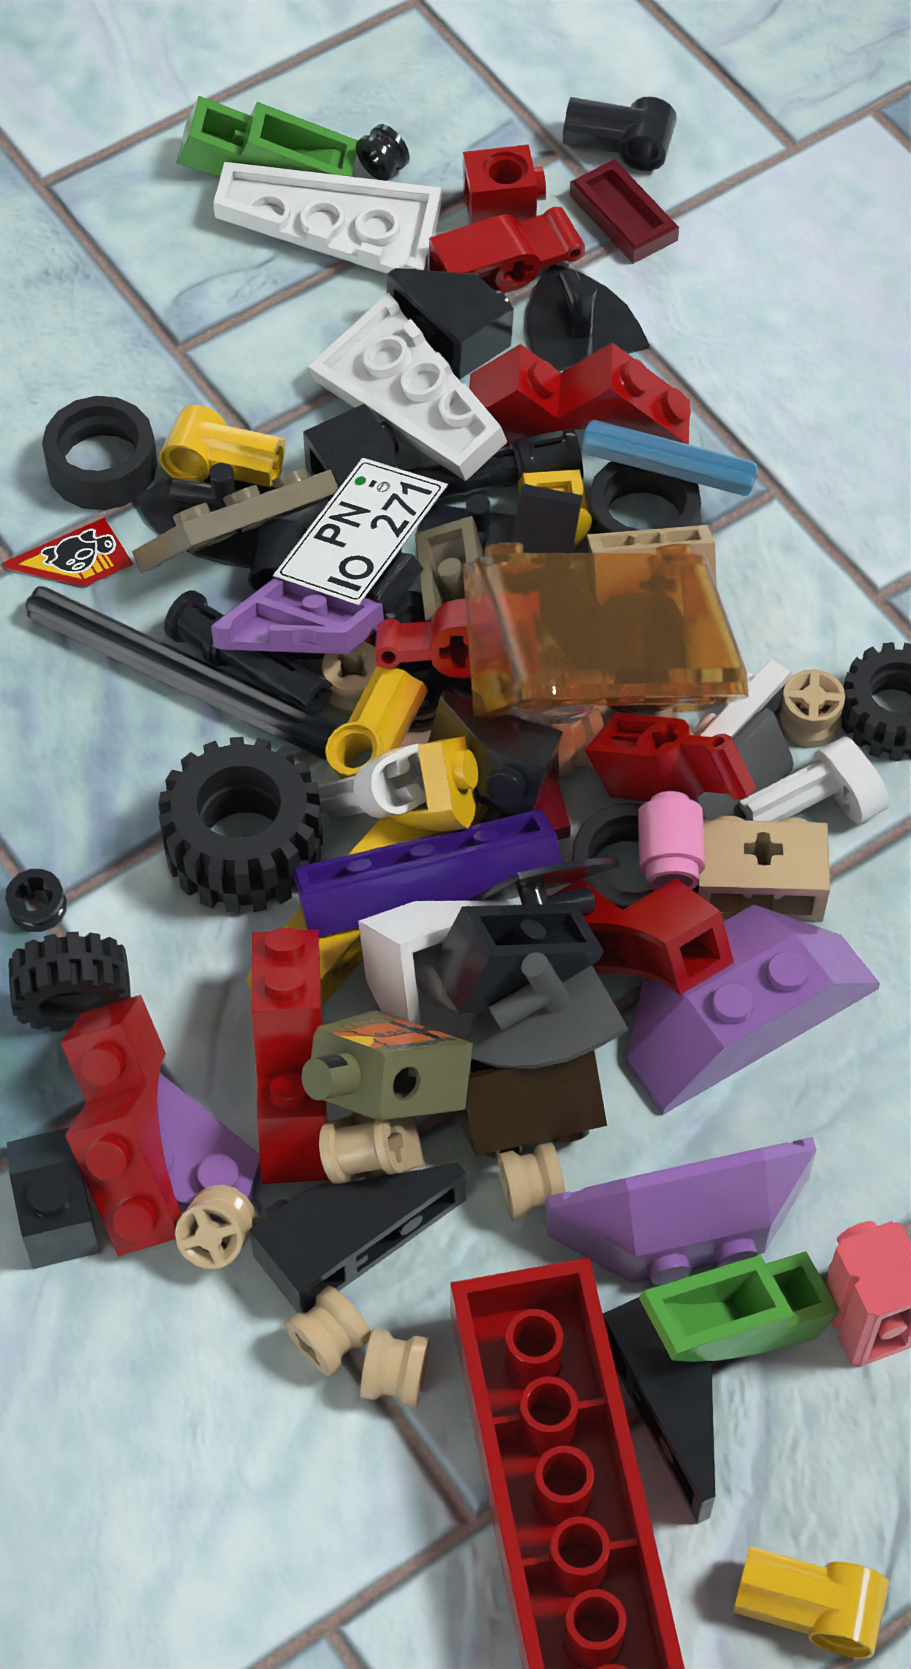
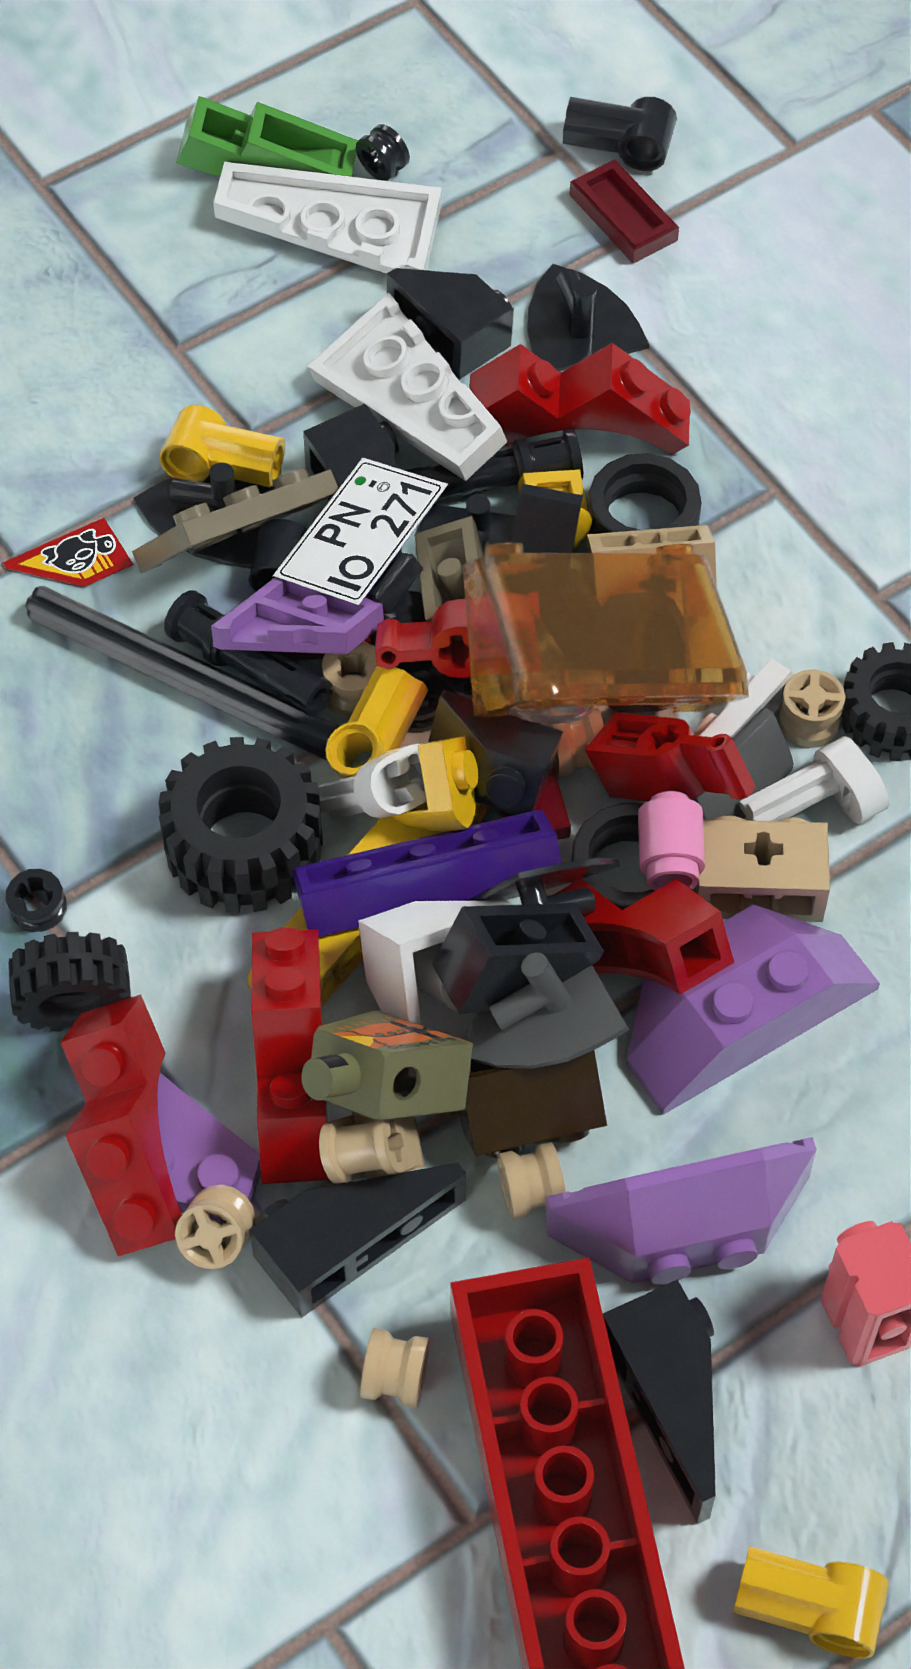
black slope [7,1127,100,1269] -> none
black tyre [42,396,158,510] -> none
tan wheel [284,1286,371,1376] -> none
red piece [429,207,585,294] -> none
red brick [463,144,546,224] -> none
dark azure axle [582,420,757,496] -> none
bright green slope [639,1251,840,1362] -> none

